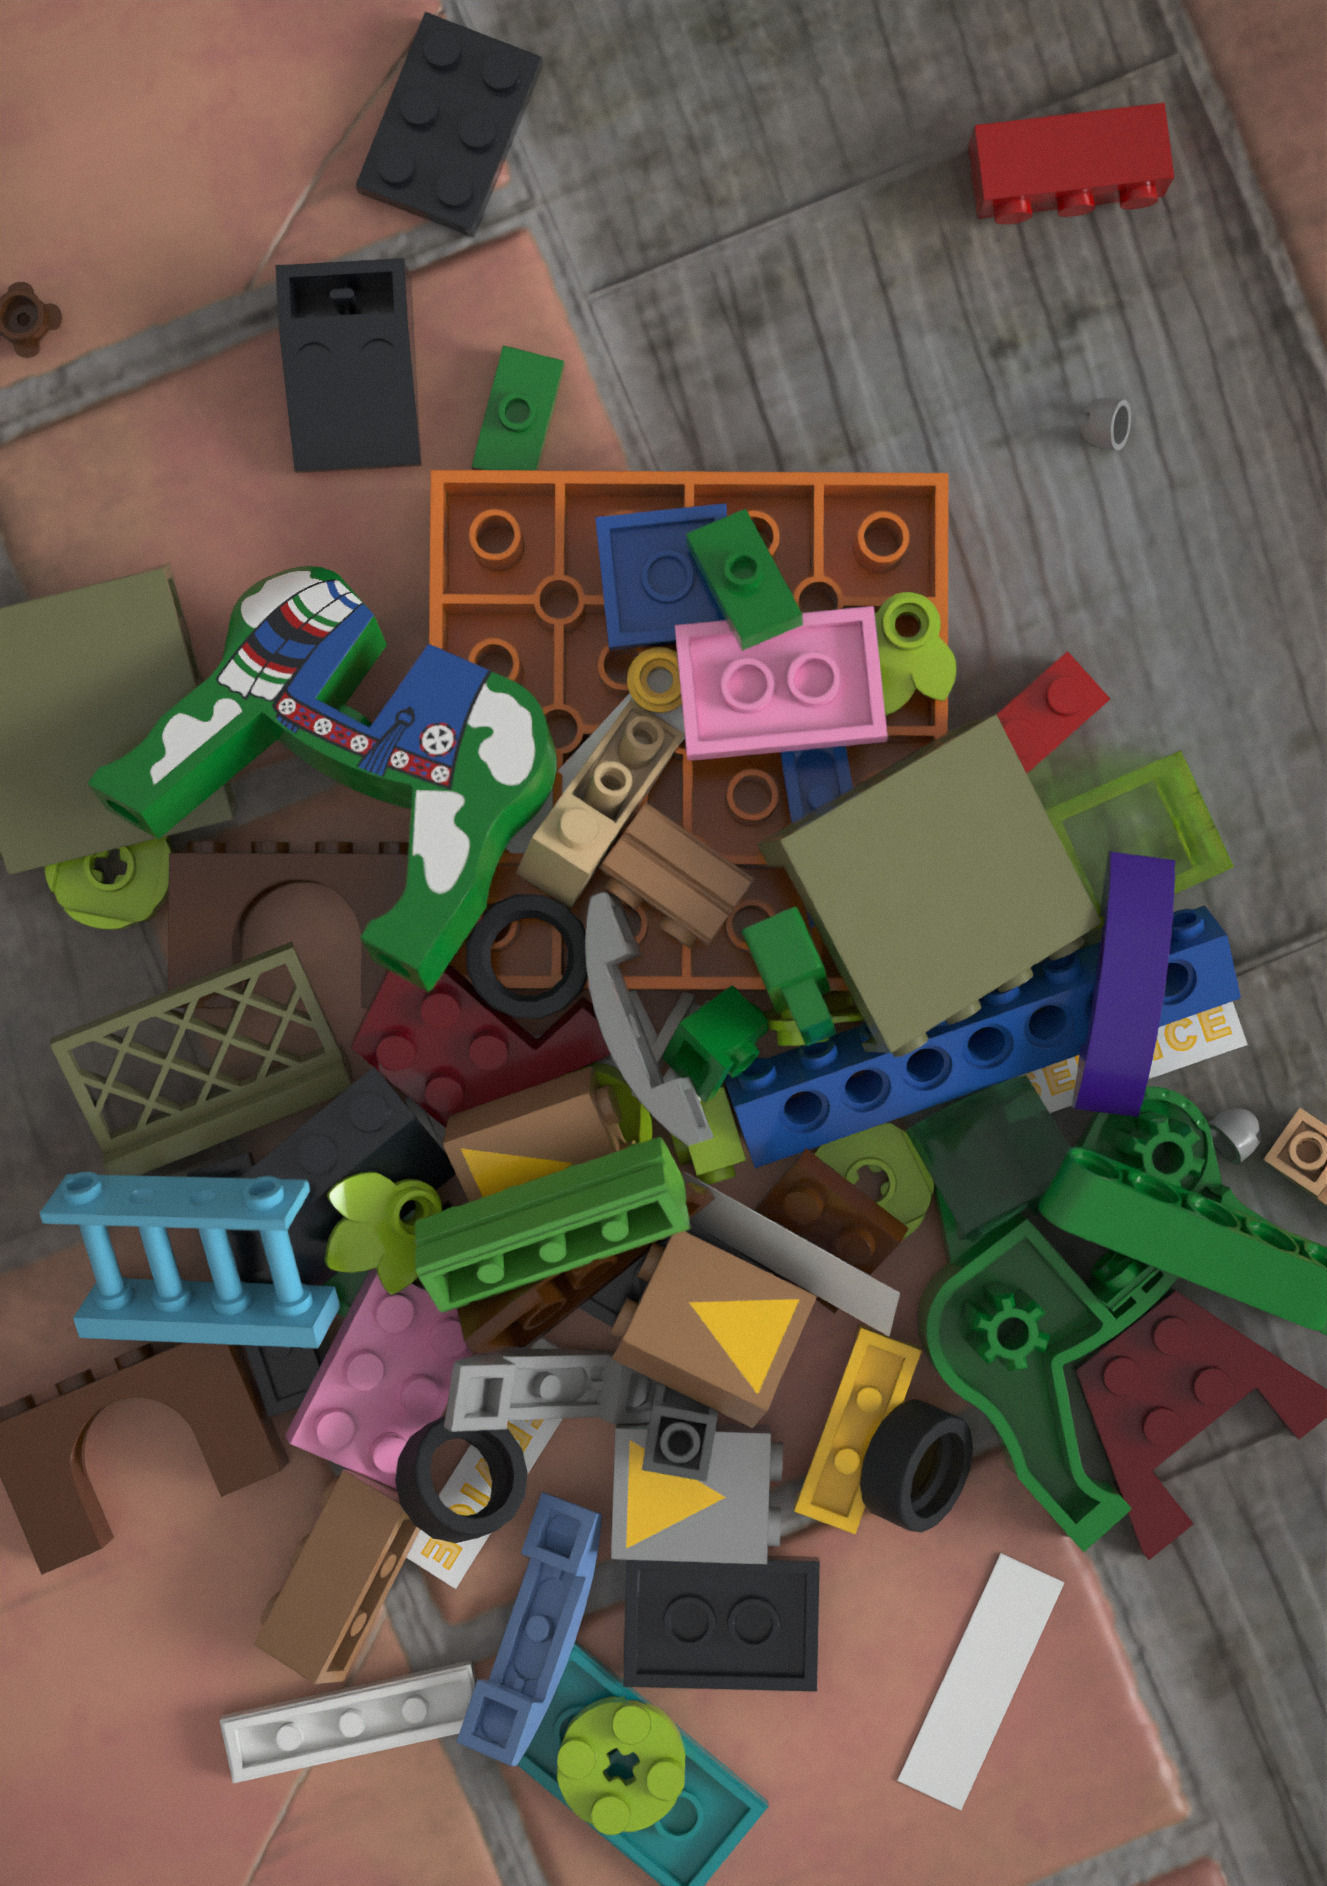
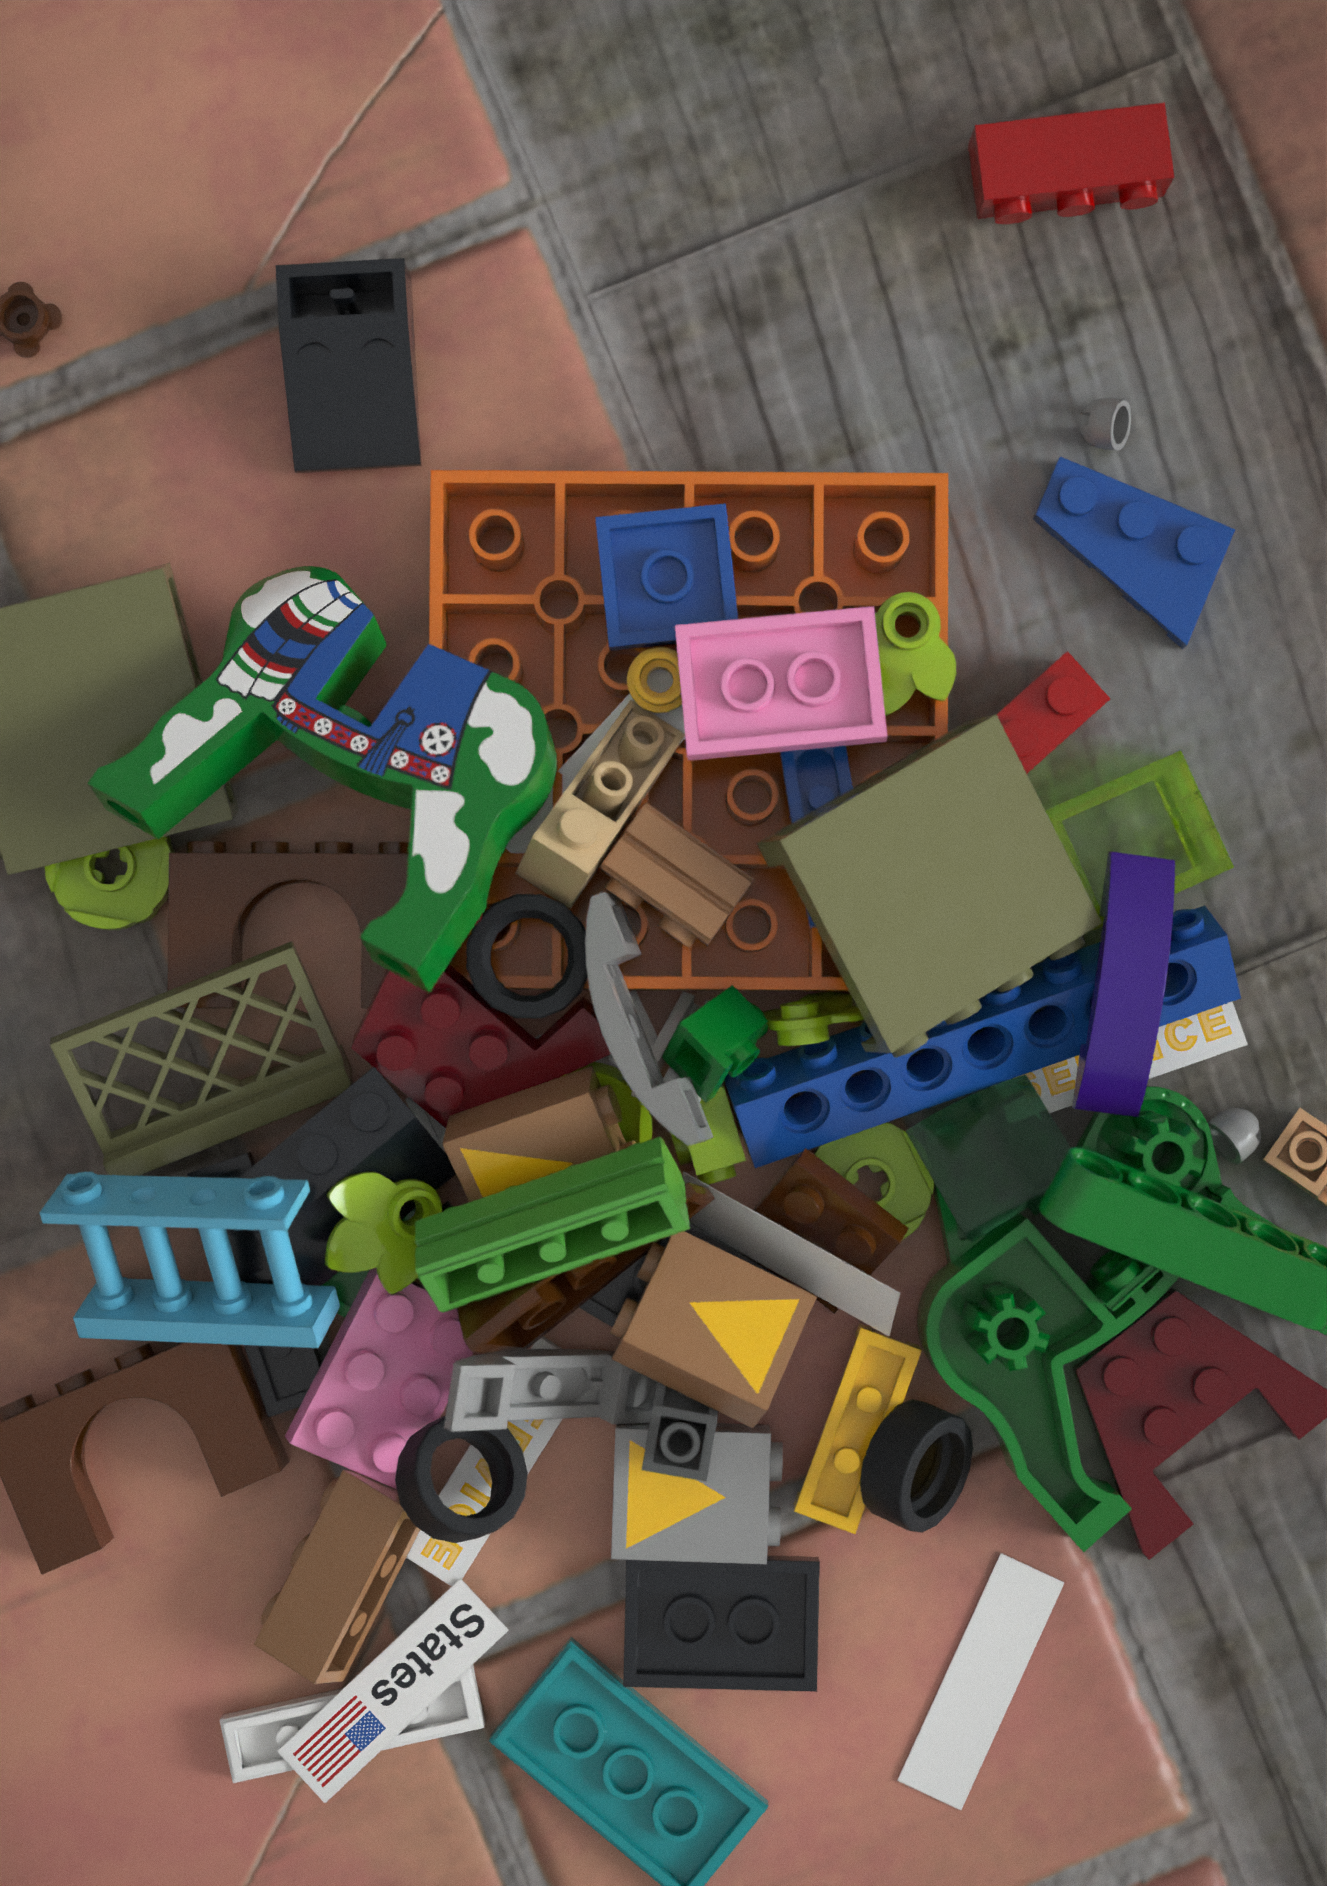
black plate [355,12,543,238] -> none
medium blue slope [456,1492,602,1766] -> none
green plate [471,345,565,471] -> none
lime plate [557,1696,685,1835] -> none
green plate [686,508,803,651] -> none
green piece [741,907,836,1047] -> none
none -> white sticker [277,1578,509,1803]
none -> blue wing [1033,456,1236,649]

